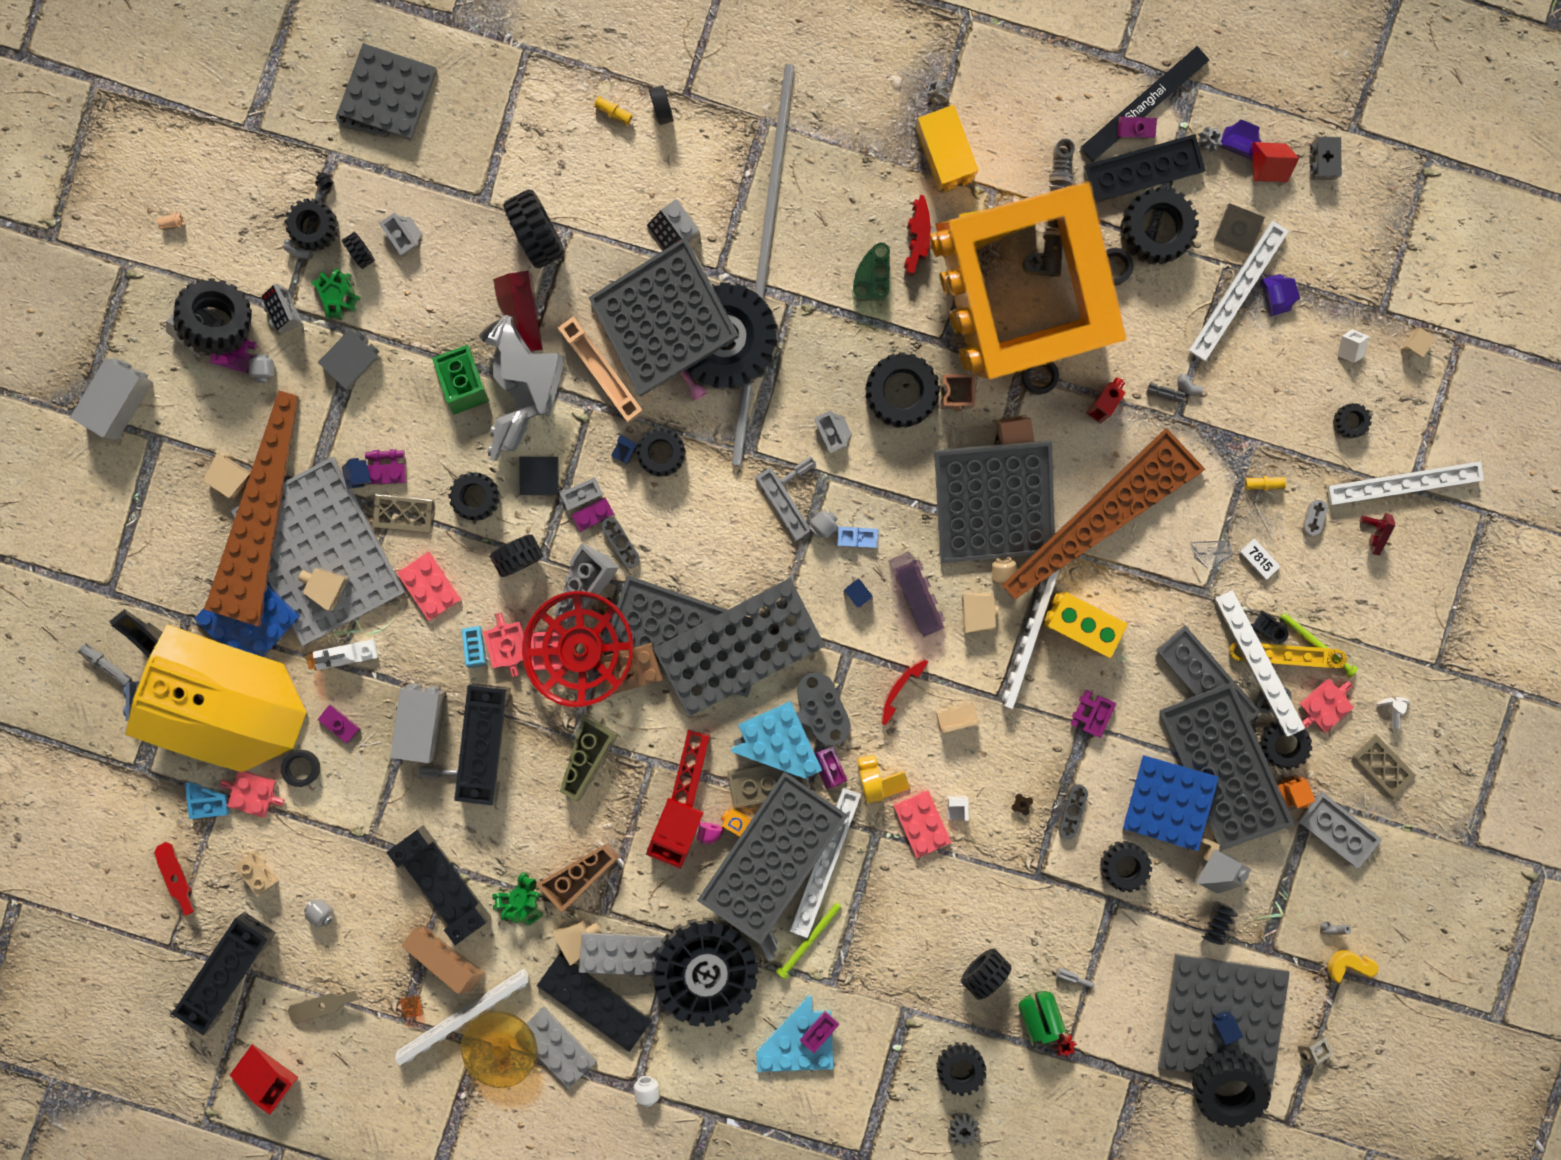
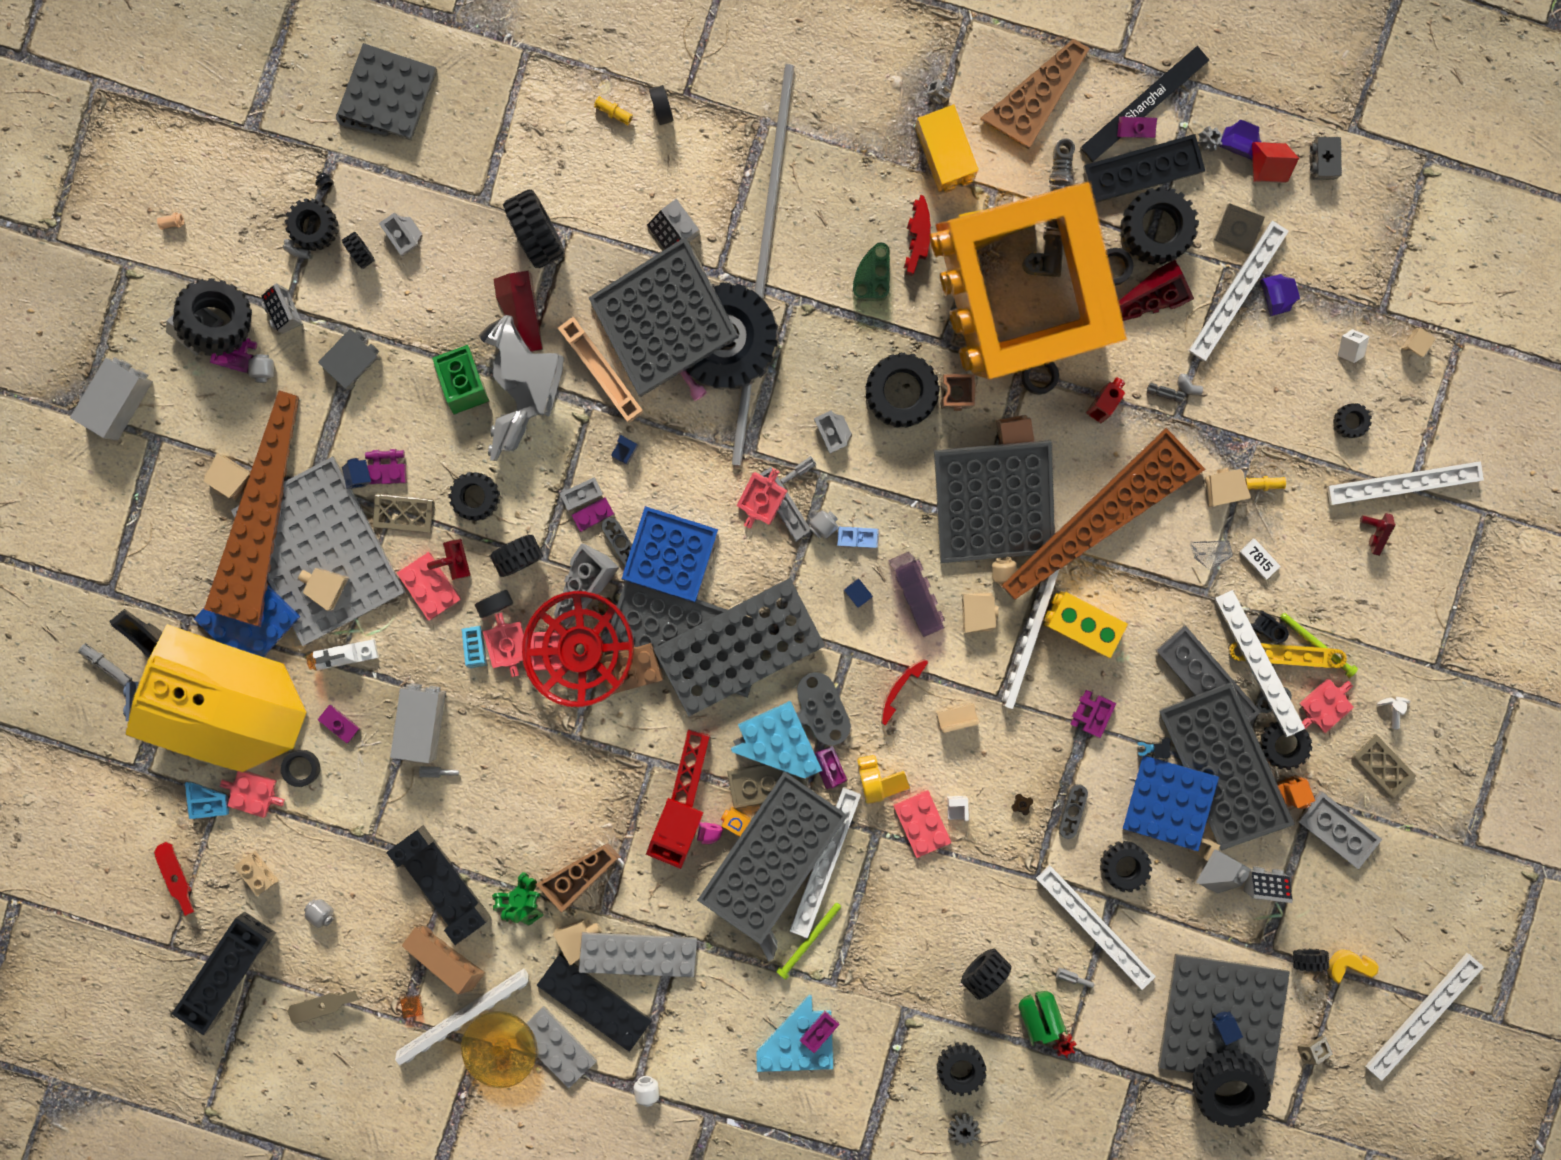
red slope [230,1044,299,1115] -> none
green piece [311,269,361,320] -> none
black plate [454,683,511,805] -> none
black tile [519,457,559,495] -> none
olive wedge [560,715,619,801] -> none
black tyre [636,427,686,477] -> none
black wheel [651,917,758,1027] -> none
black piece [1201,902,1238,945] -> none
light grey beam [1302,500,1328,536] -> none
light grey arm [1320,921,1351,935] -> none
none -> dark red plate [427,539,471,580]
none -> black tyre [475,590,513,618]
none -> blue plate [621,506,718,603]
none -> coral plate [737,468,788,529]
none -> medium nougat wing [980,38,1090,149]
none -> white plate [1036,865,1156,990]
none -> dark red wedge [1118,260,1194,321]
none -> black piece [1137,737,1171,758]
none -> tan torso [1205,468,1251,507]
none -> slope [1244,866,1293,903]
none -> black tyre [1293,948,1329,972]
none -> white plate [1365,953,1484,1081]

